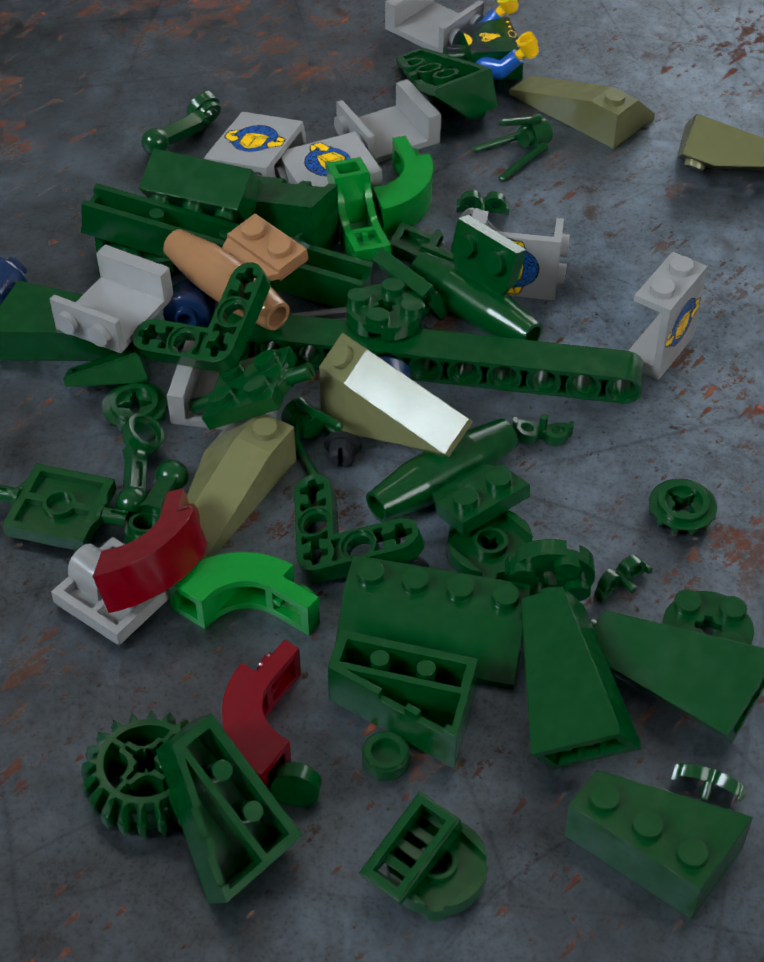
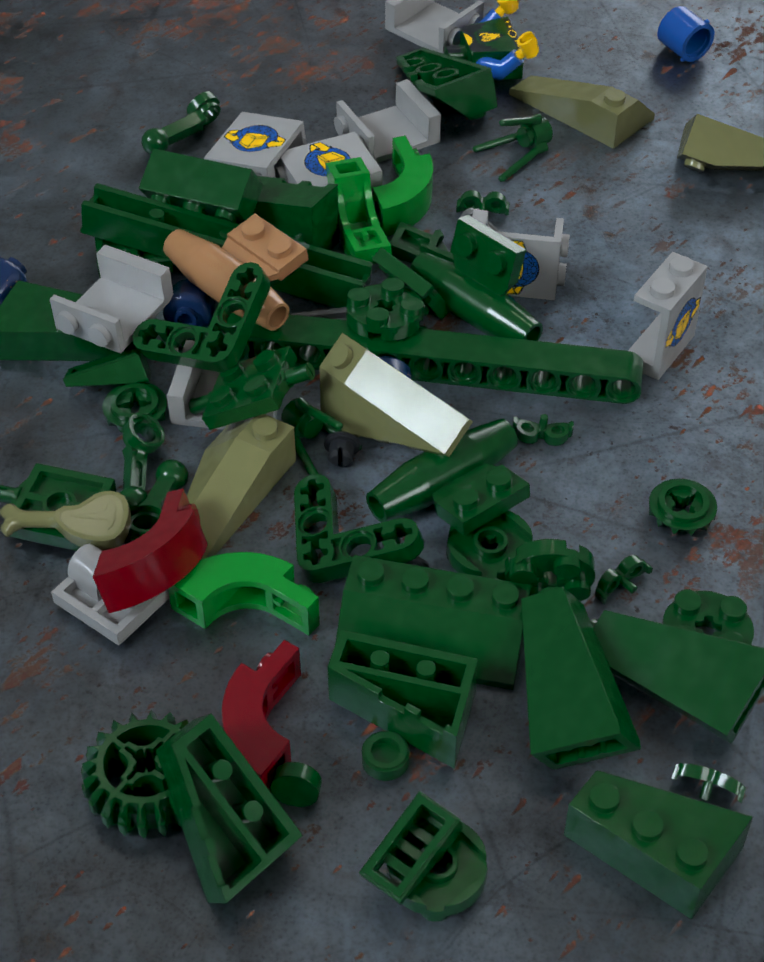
none -> olive piece [0,491,131,551]
none -> blue piece [657,6,715,62]

